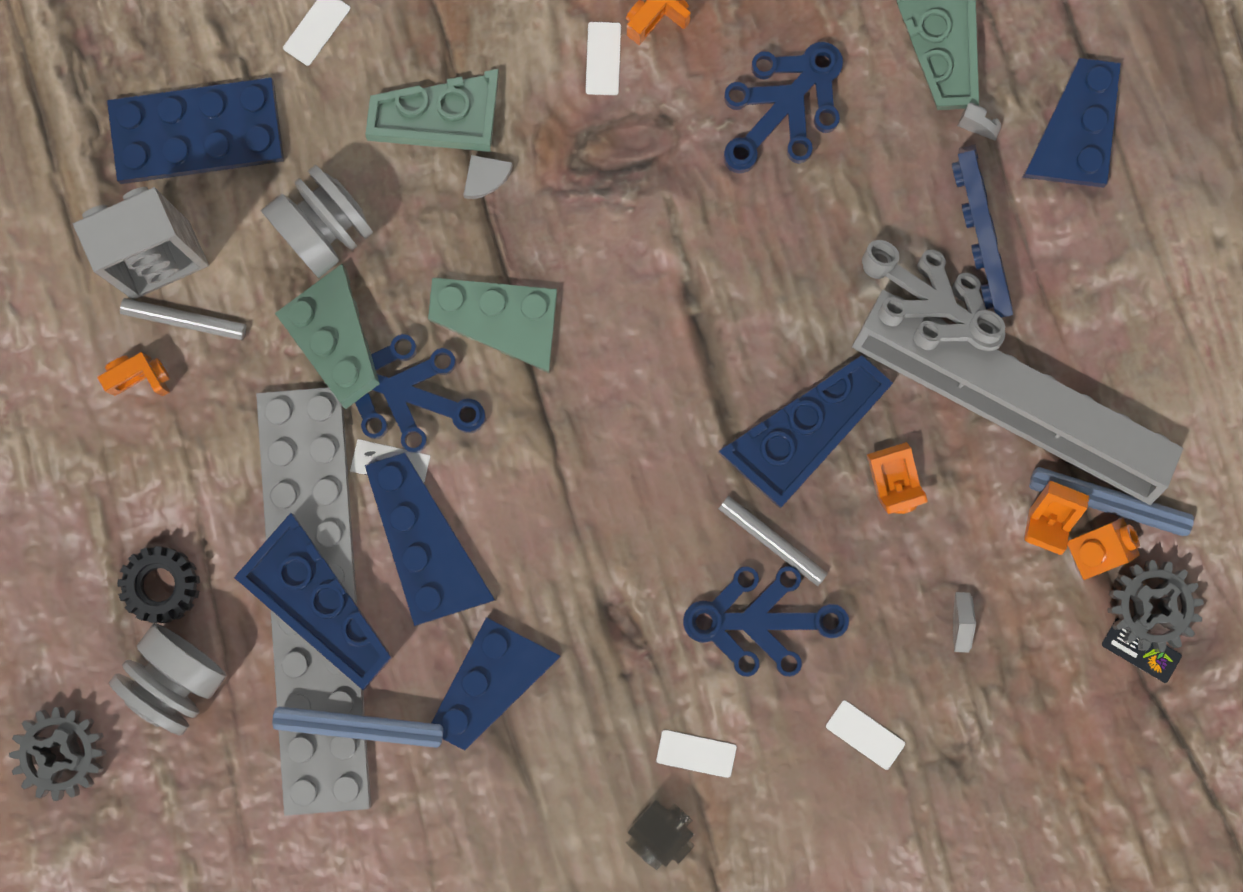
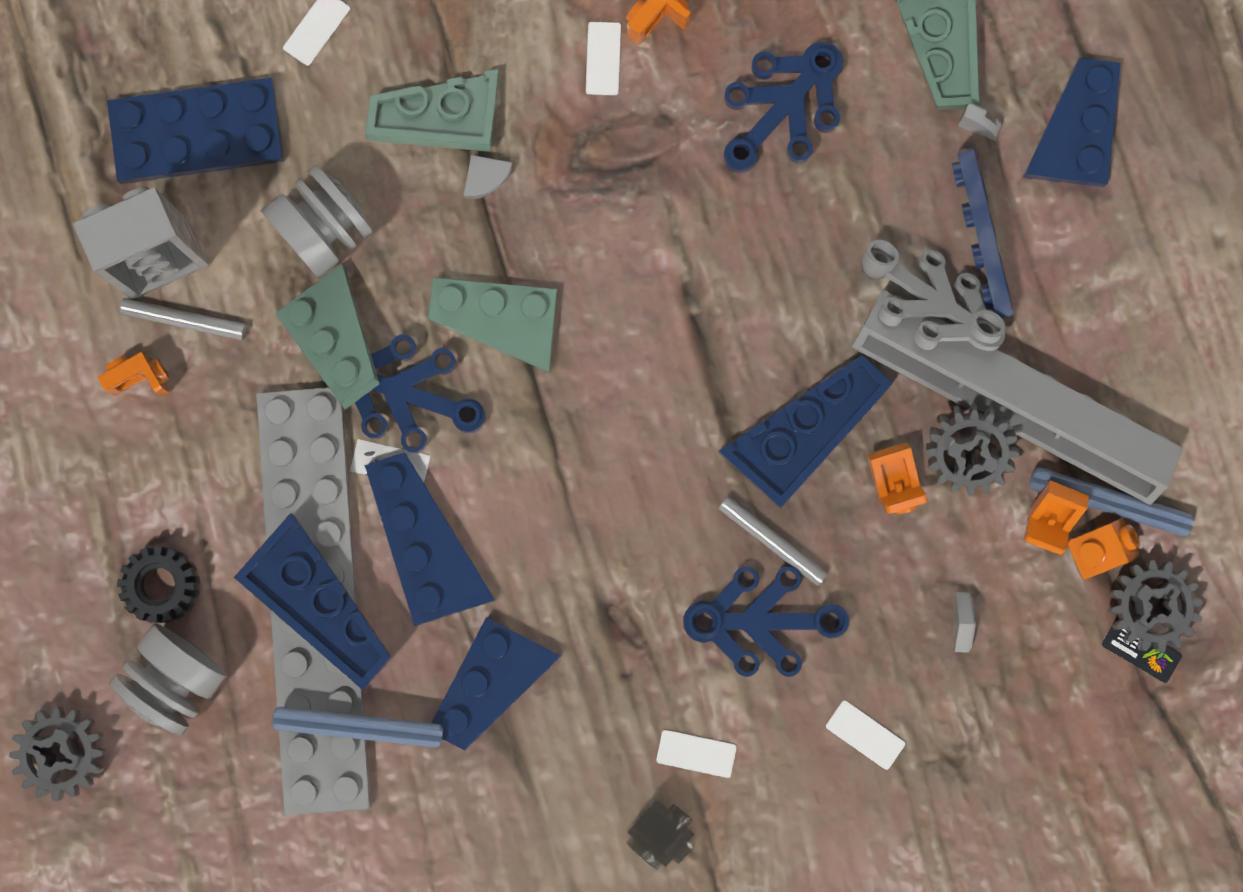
none -> dark grey gear [926,404,1019,496]

